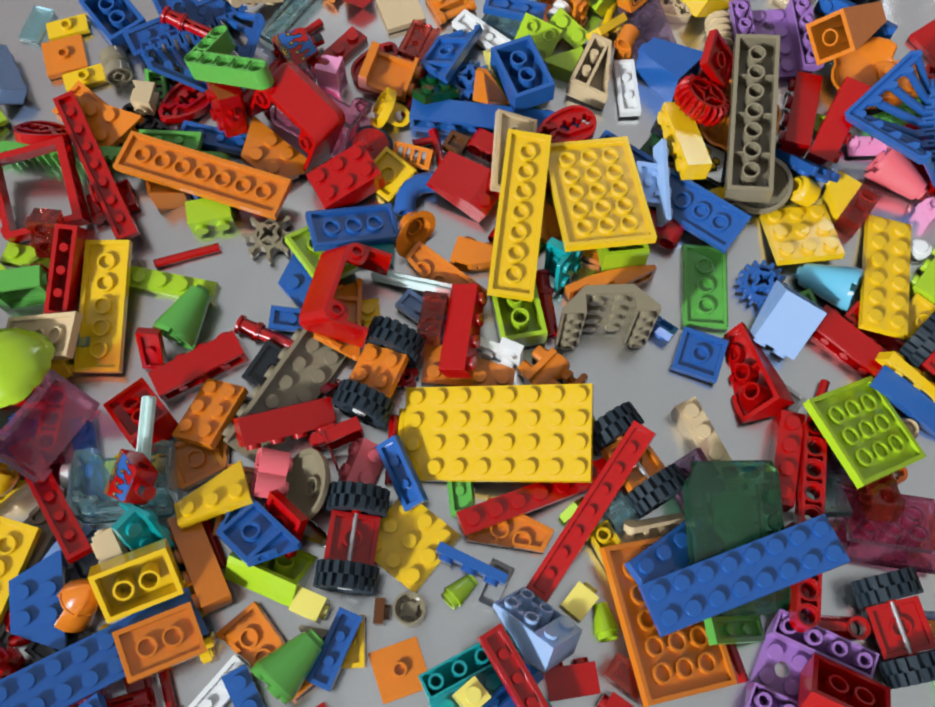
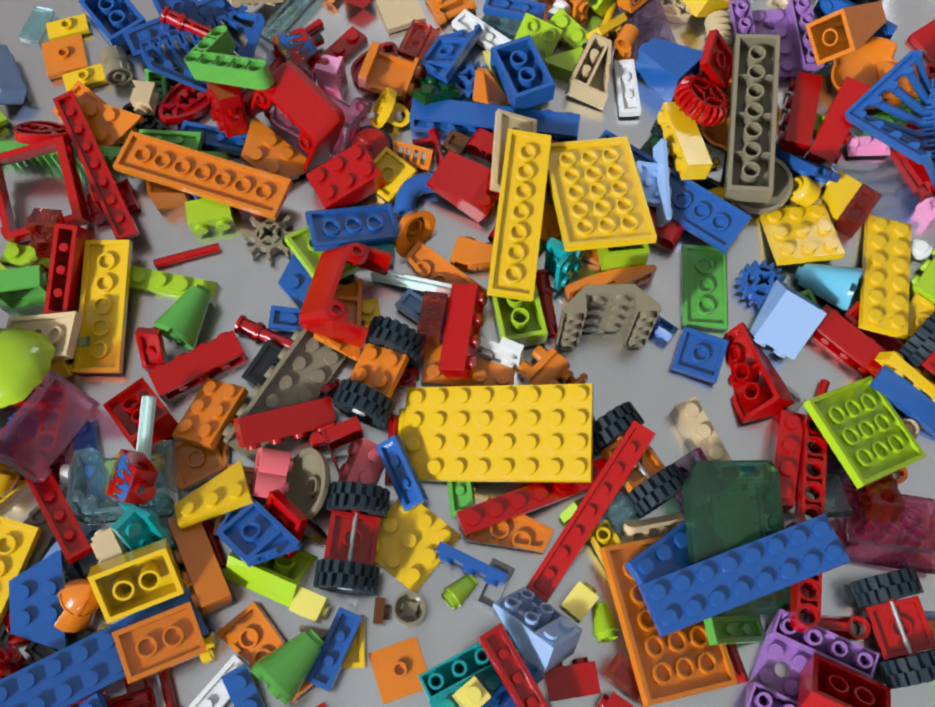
red piece [536,105,597,143] -> none
coral cone [863,146,927,200] -> none

